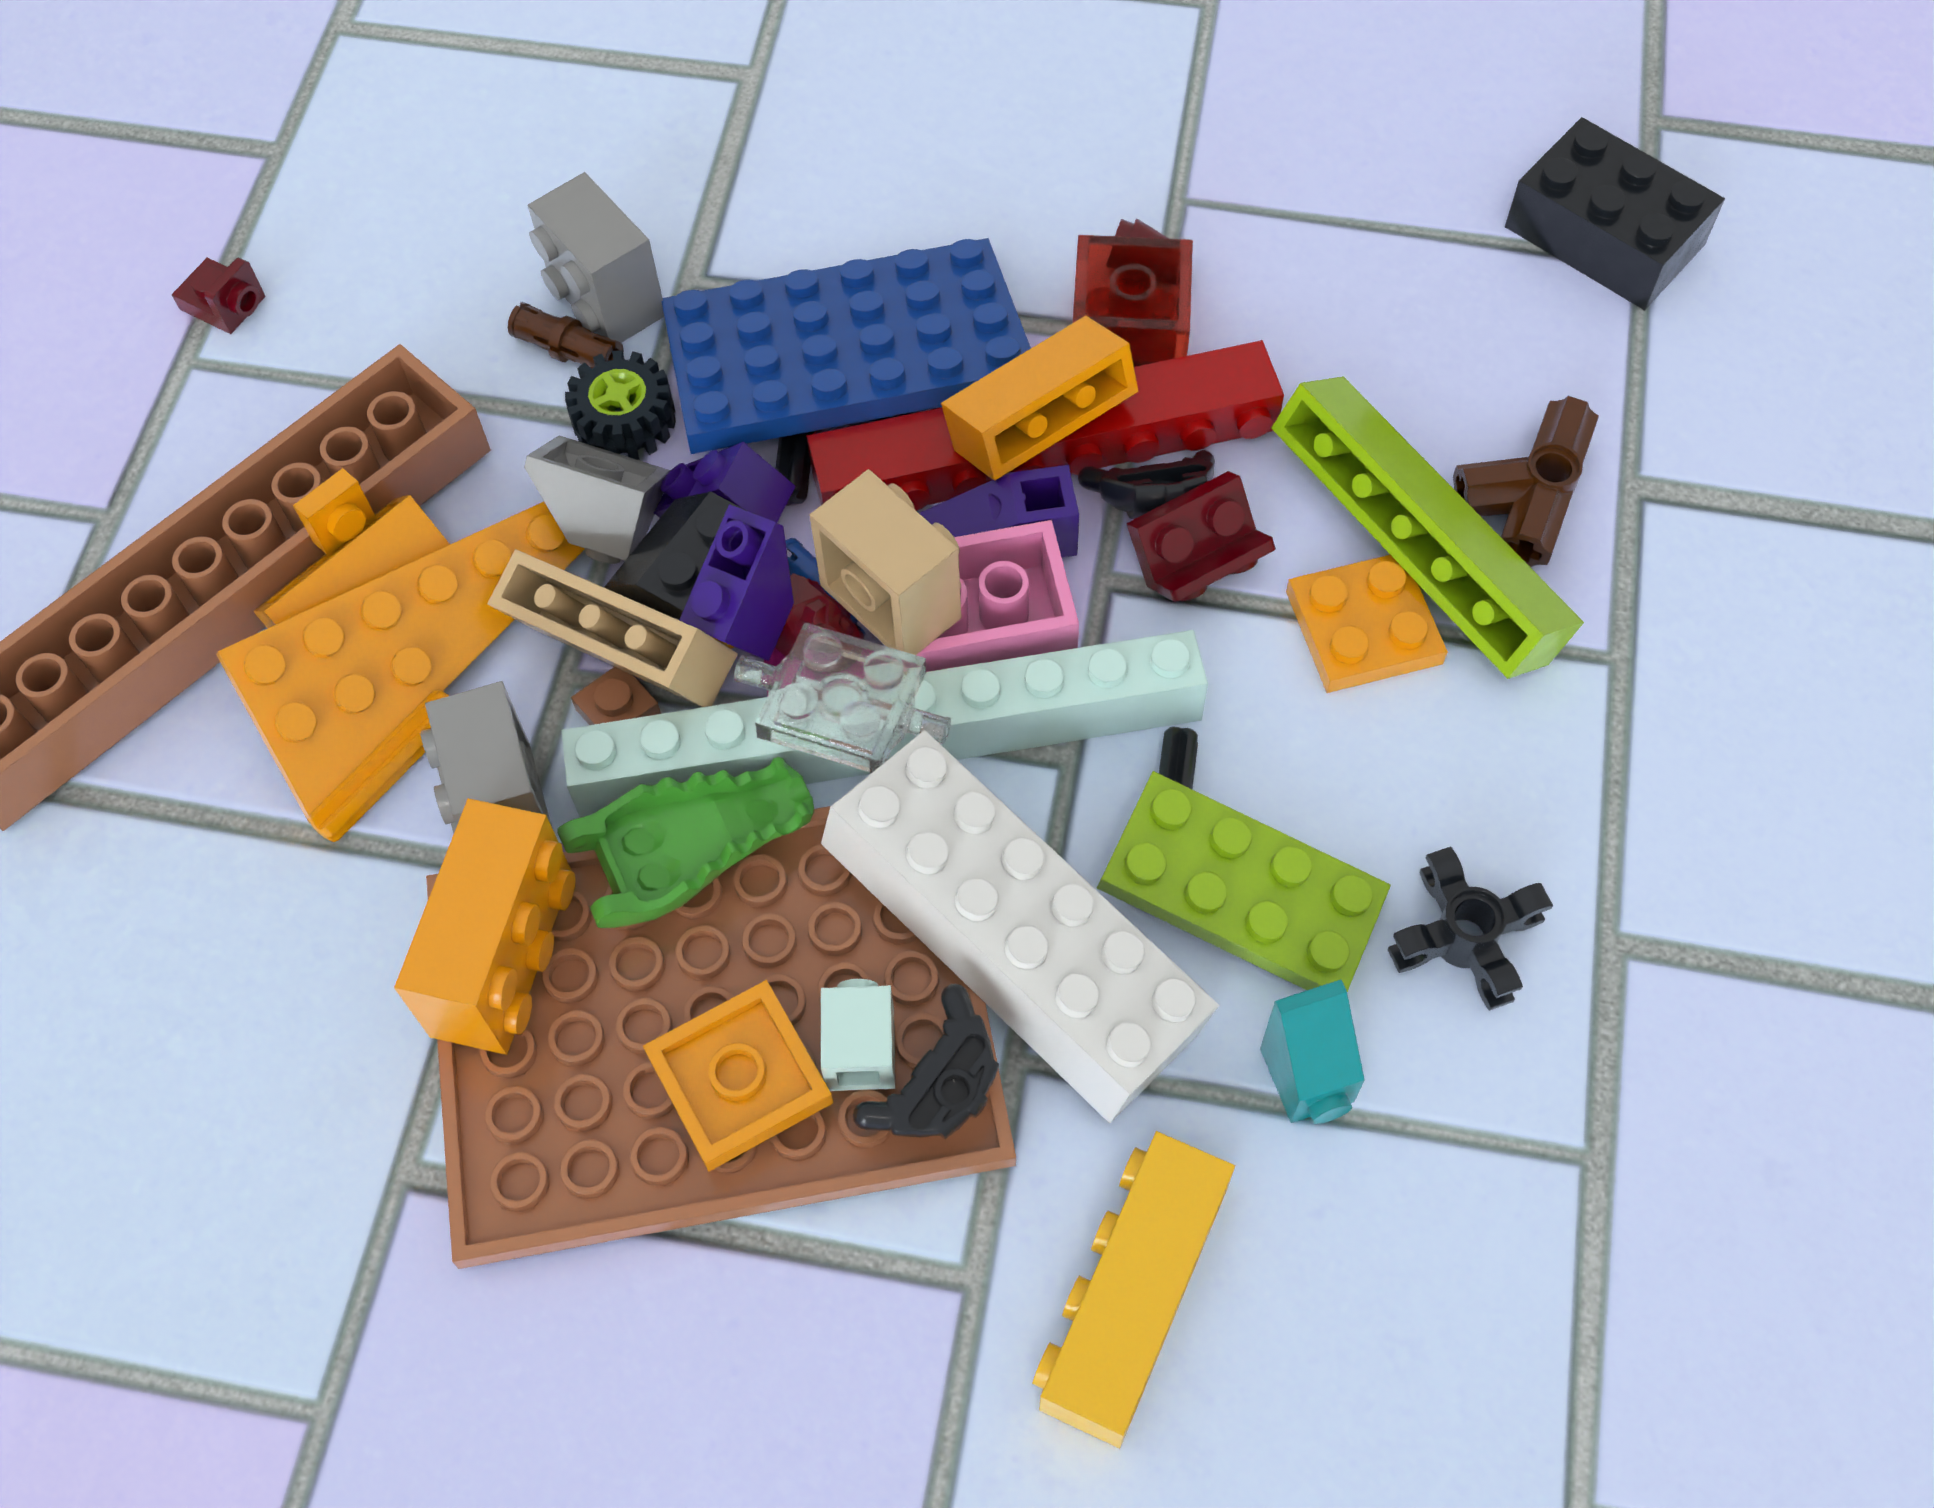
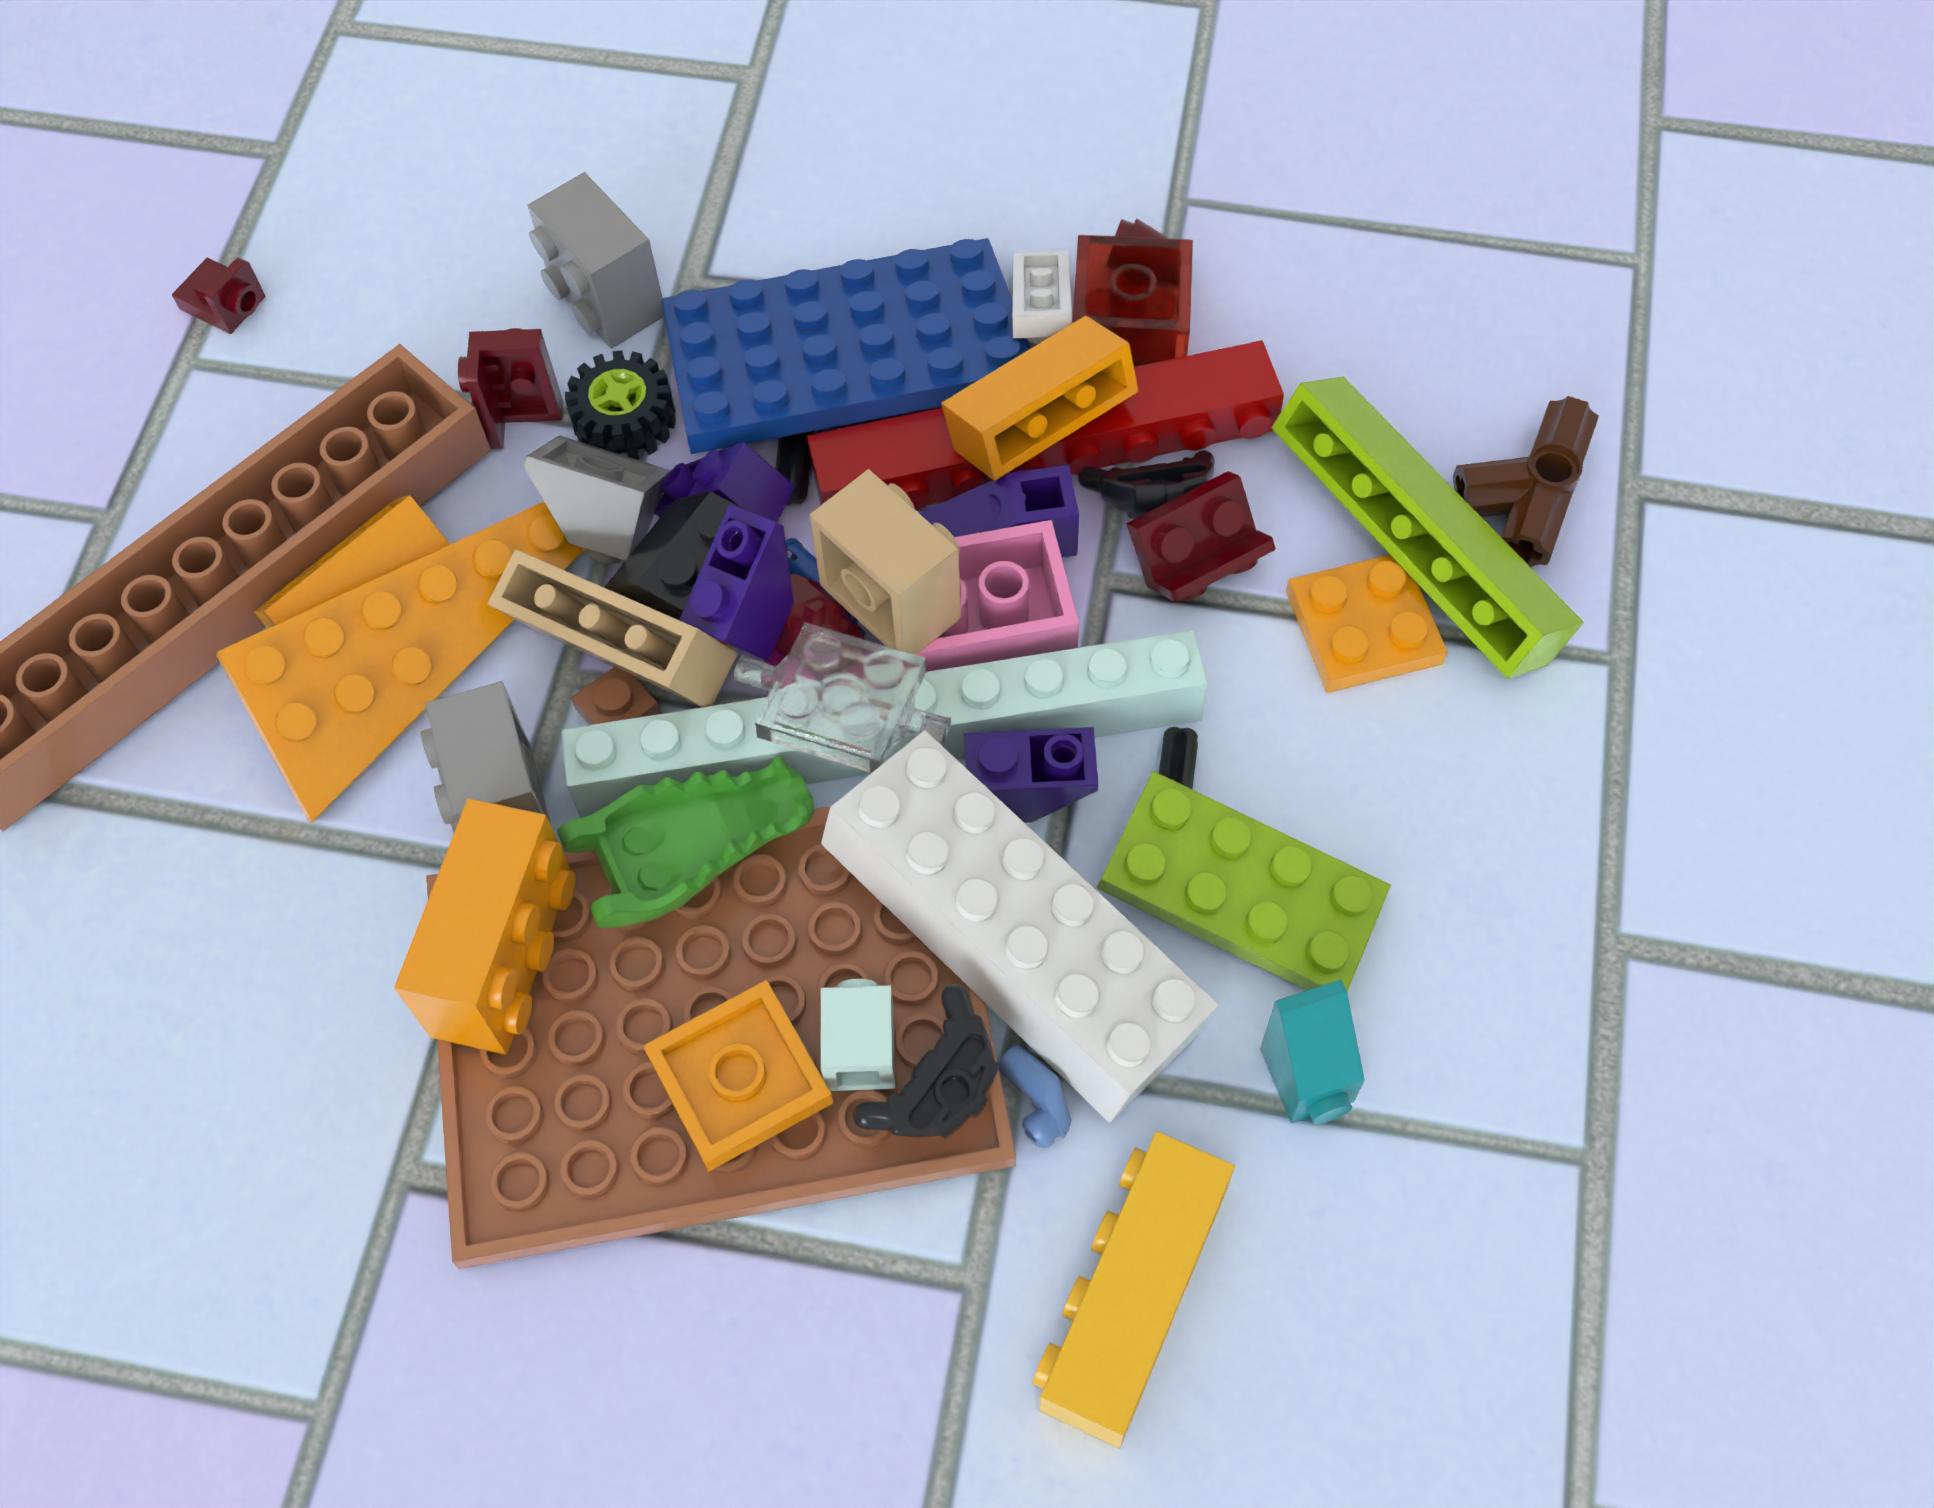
light orange plate [293,468,376,556] -> none
light orange axle [308,689,449,842] -> none
reddish brown pin [507,302,624,369] -> none
black pin [1387,846,1553,1011] -> none
black brick [1505,117,1725,311] -> none
none -> dark red bracket [458,328,564,449]
none -> dark purple slope [964,727,1098,823]
none -> medium blue arm [999,1045,1072,1148]
none -> white plate [1012,251,1072,344]

